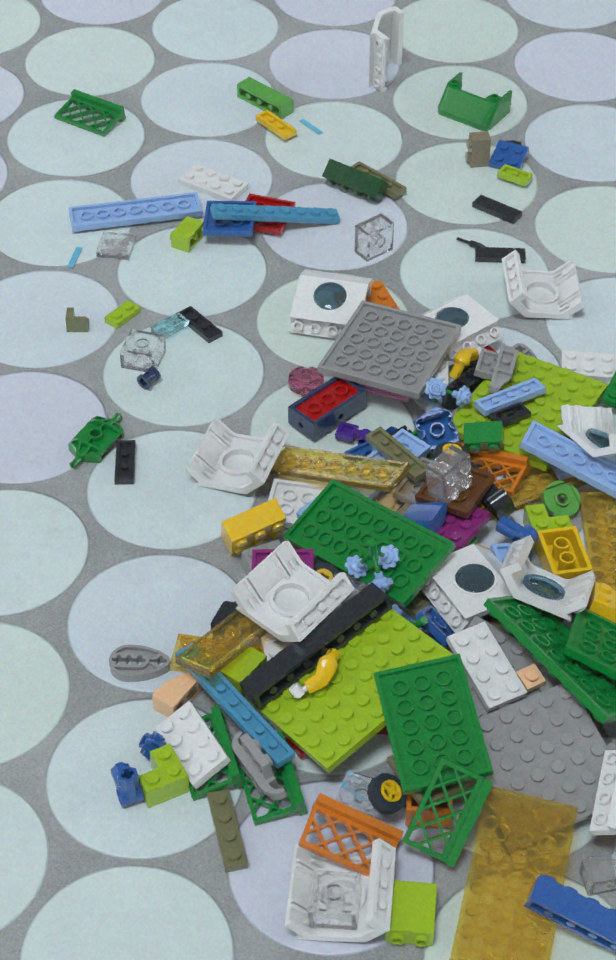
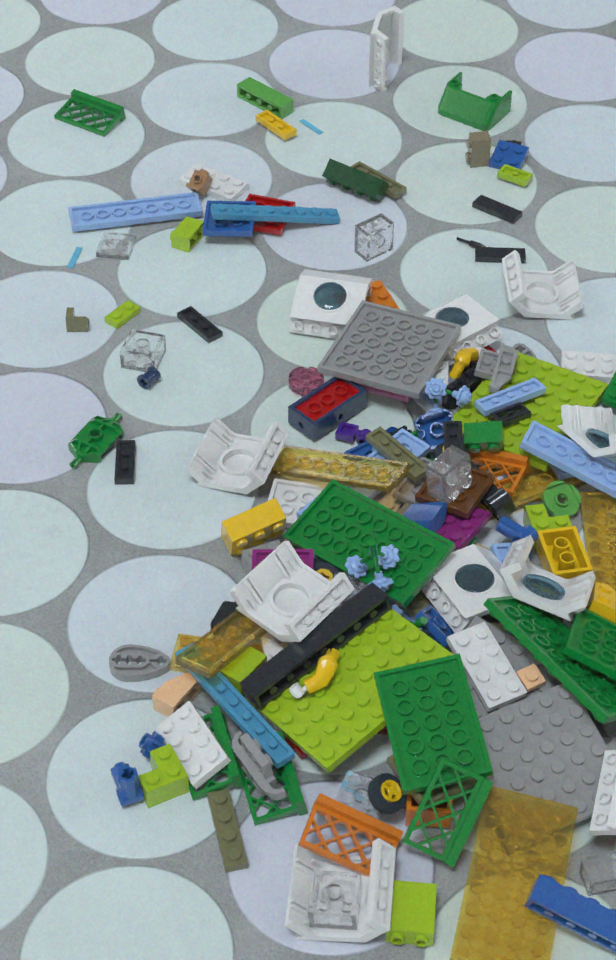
clear light blue plate [151,312,189,341] -> none
none -> medium nougat brick [186,169,213,196]
none -> black tile [442,421,465,464]

